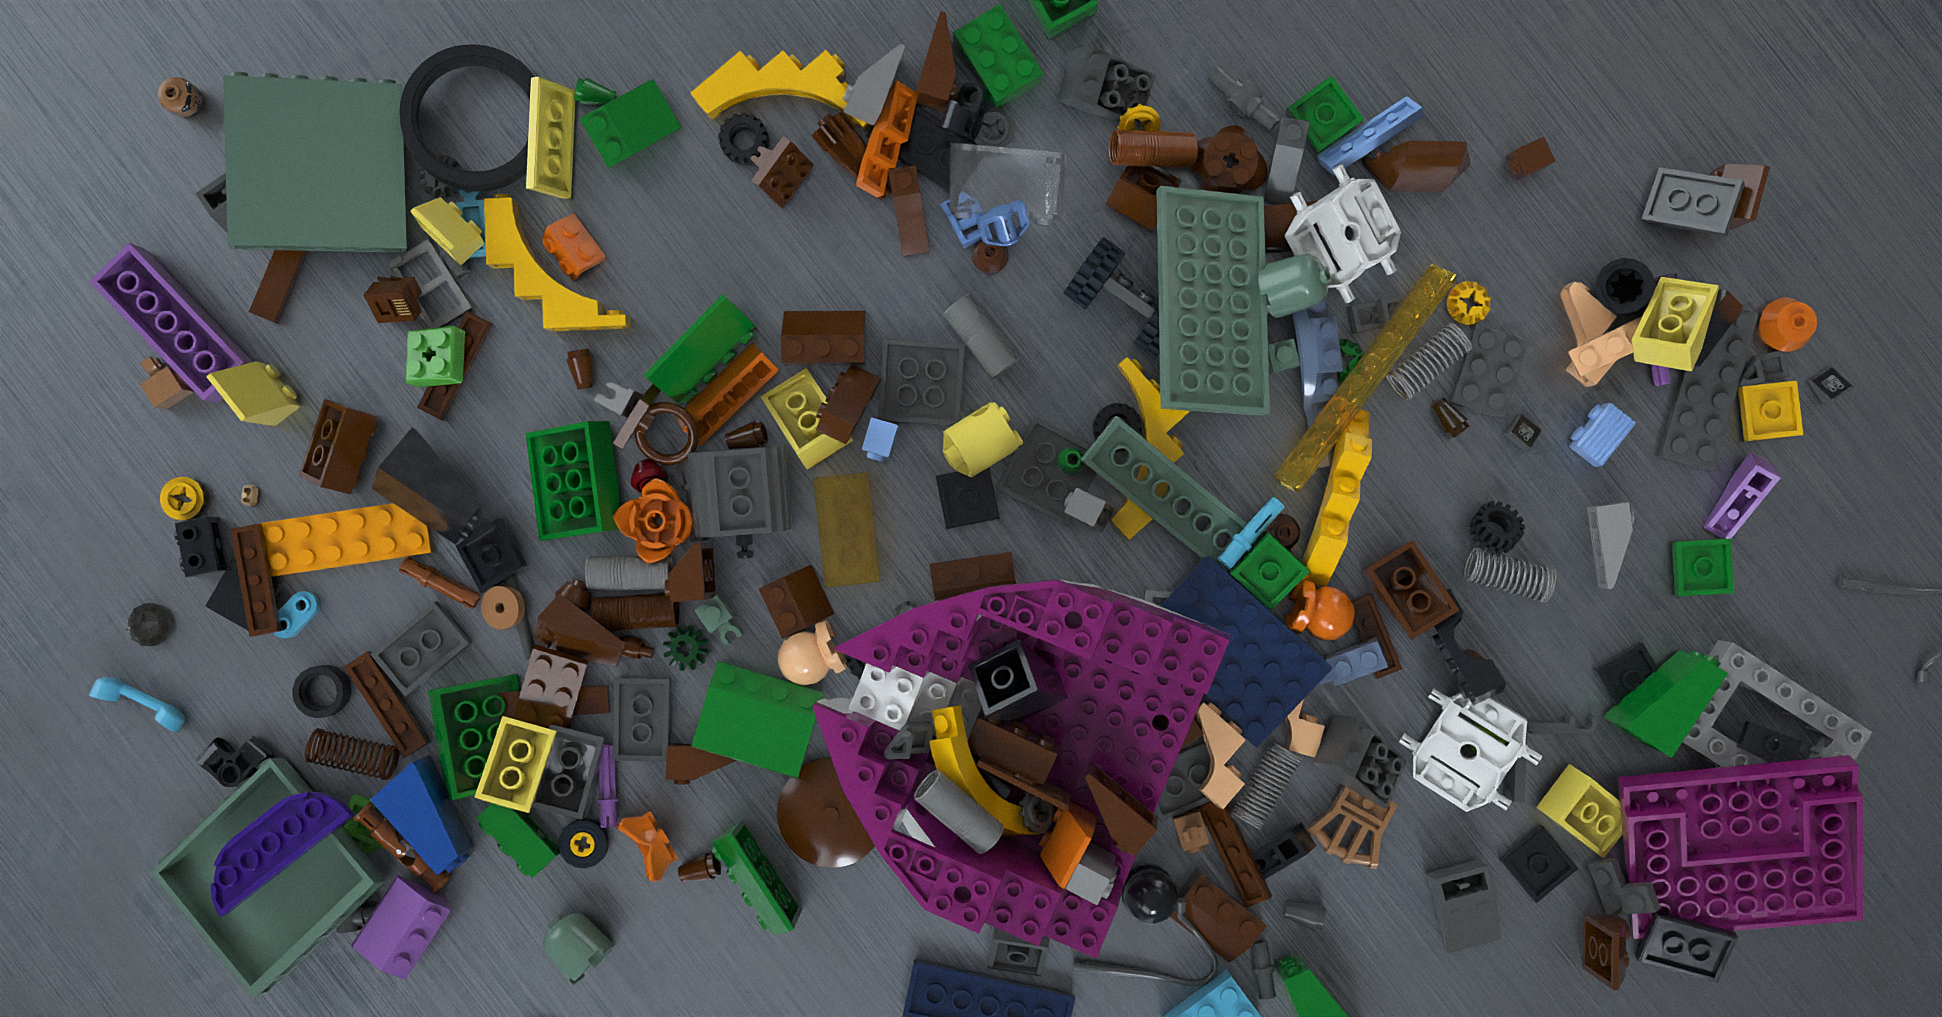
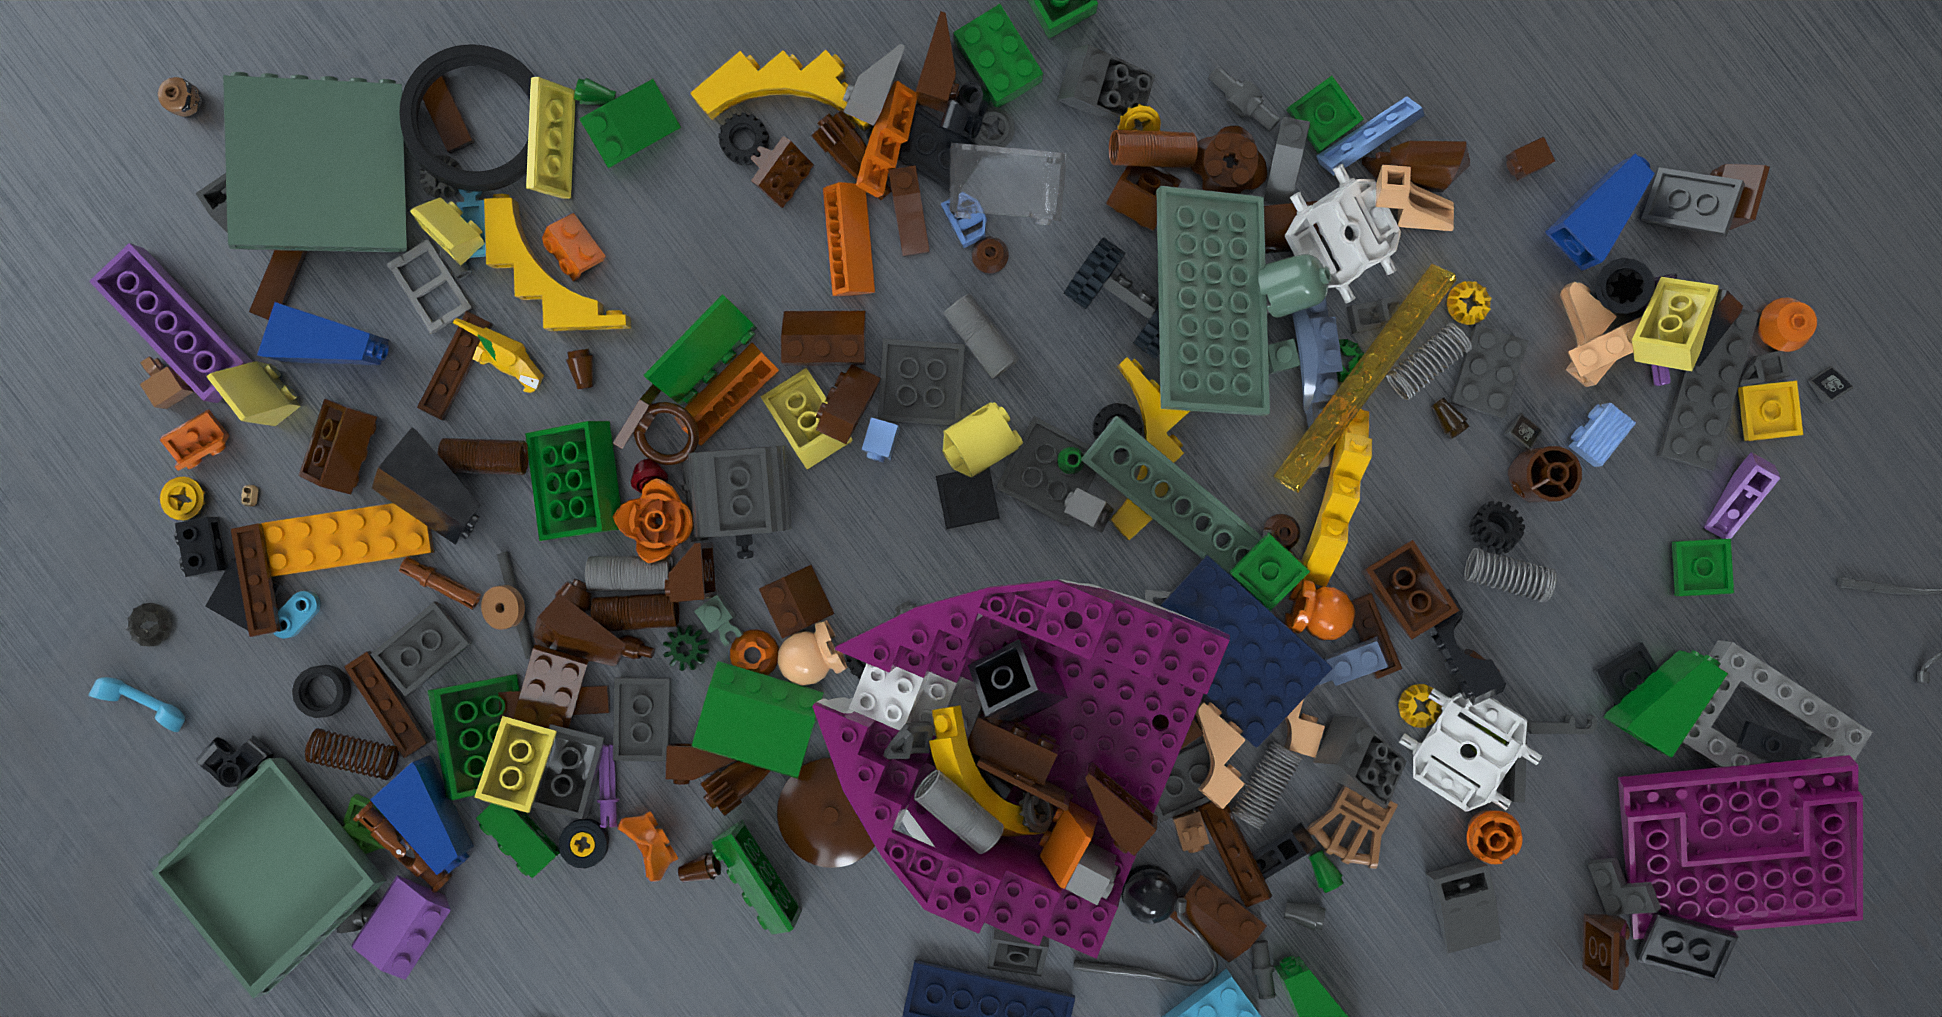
dark purple plate [211,792,355,917] -> none
reddish brown piece [363,275,422,323] -> none
bright green brick [406,326,465,387] -> none
black tile [455,518,528,593] -> none
sand green cylinder [543,913,615,986] -> none
light grey hinge [594,383,643,418] -> none
reddish brown cone [725,421,768,449] -> none
clear yellow brick [813,472,882,588] -> none
reddish brown slope [929,552,1016,601] -> none
medium blue piece [976,199,1030,246] -> none
medium azure pin [1217,497,1285,569] -> none
black tile [1499,825,1578,903] -> none
light yellow slope [1536,764,1623,859] -> none
light grey slope [1586,502,1635,589] -> none
none -> orange bracket [160,409,230,471]
none -> blue slope [257,302,389,365]
none -> reddish brown tile [423,75,474,154]
none -> reddish brown piece [437,438,528,475]
none -> yellow animal [453,318,544,393]
none -> reddish brown piece [700,761,770,816]
none -> orange piece [730,629,779,675]
none -> orange brick [823,182,875,296]
none -> green cone [1308,849,1344,893]
none -> light nougat arch [1376,165,1454,231]
none -> yellow gear [1398,684,1442,728]
none -> orange cone [1466,810,1522,864]
none -> reddish brown cylinder [1508,446,1582,502]
none -> blue slope [1545,153,1655,271]

